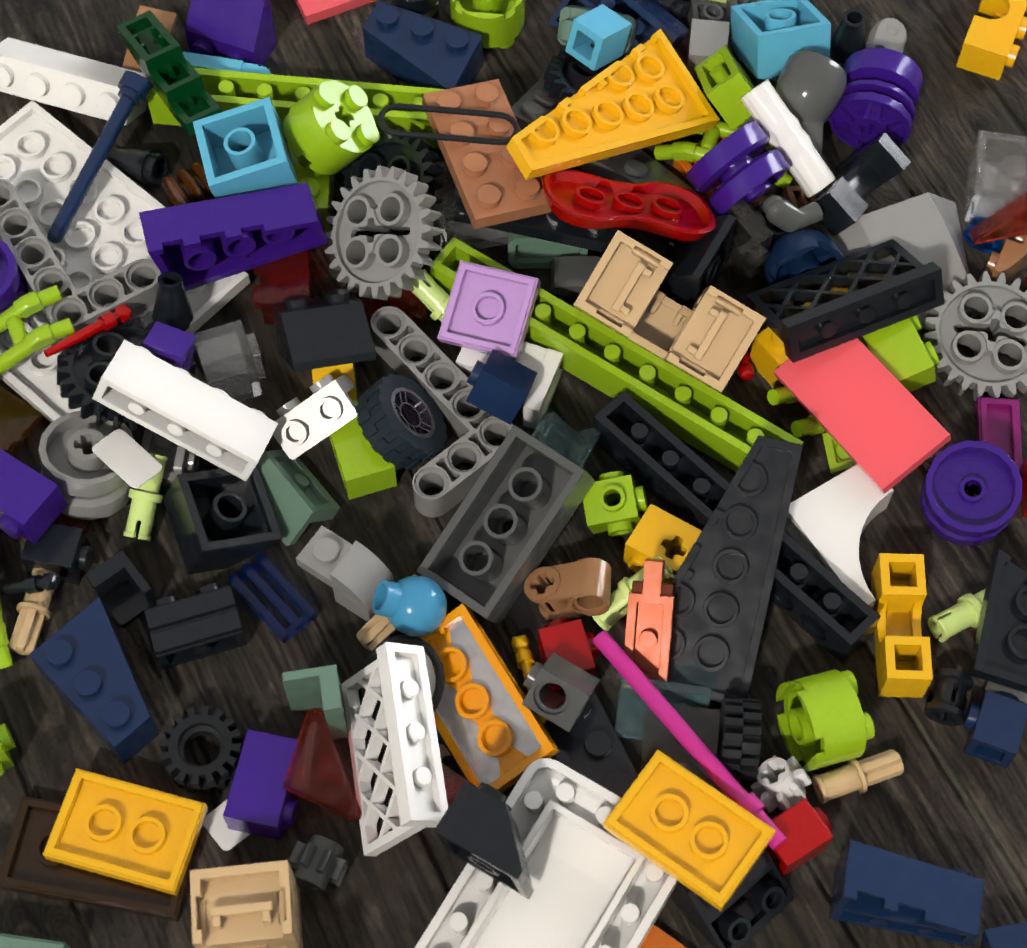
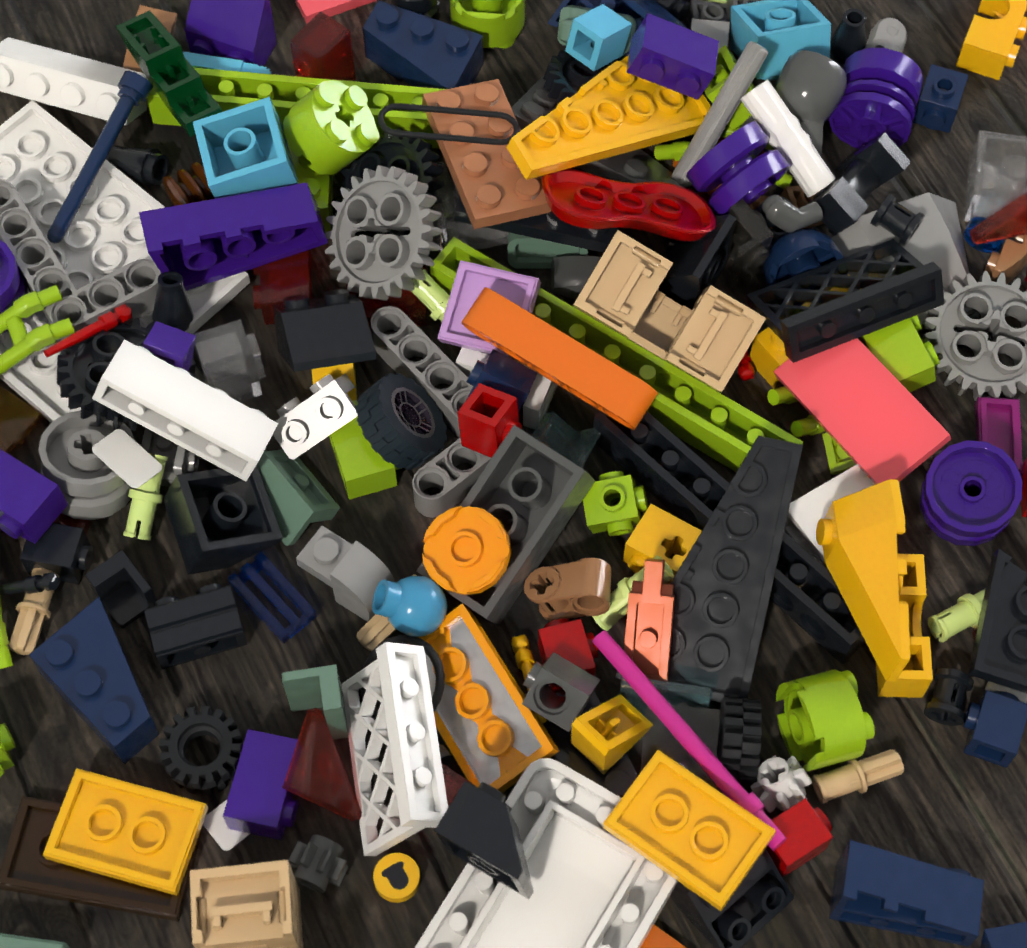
none -> clear red brick [290,11,356,81]
none -> yellow tile [373,853,421,903]
none -> light orange tile [422,506,511,595]
none -> red brick [457,383,522,458]
none -> orange beam [461,287,658,430]
none -> yellow slope [571,694,653,775]
none -> dark purple brick [627,13,719,100]
none -> light grey axle [672,41,768,187]
none -> yellow wedge [816,479,910,682]
none -> black bush [870,194,925,246]
none -> dark blue brick [913,64,968,133]

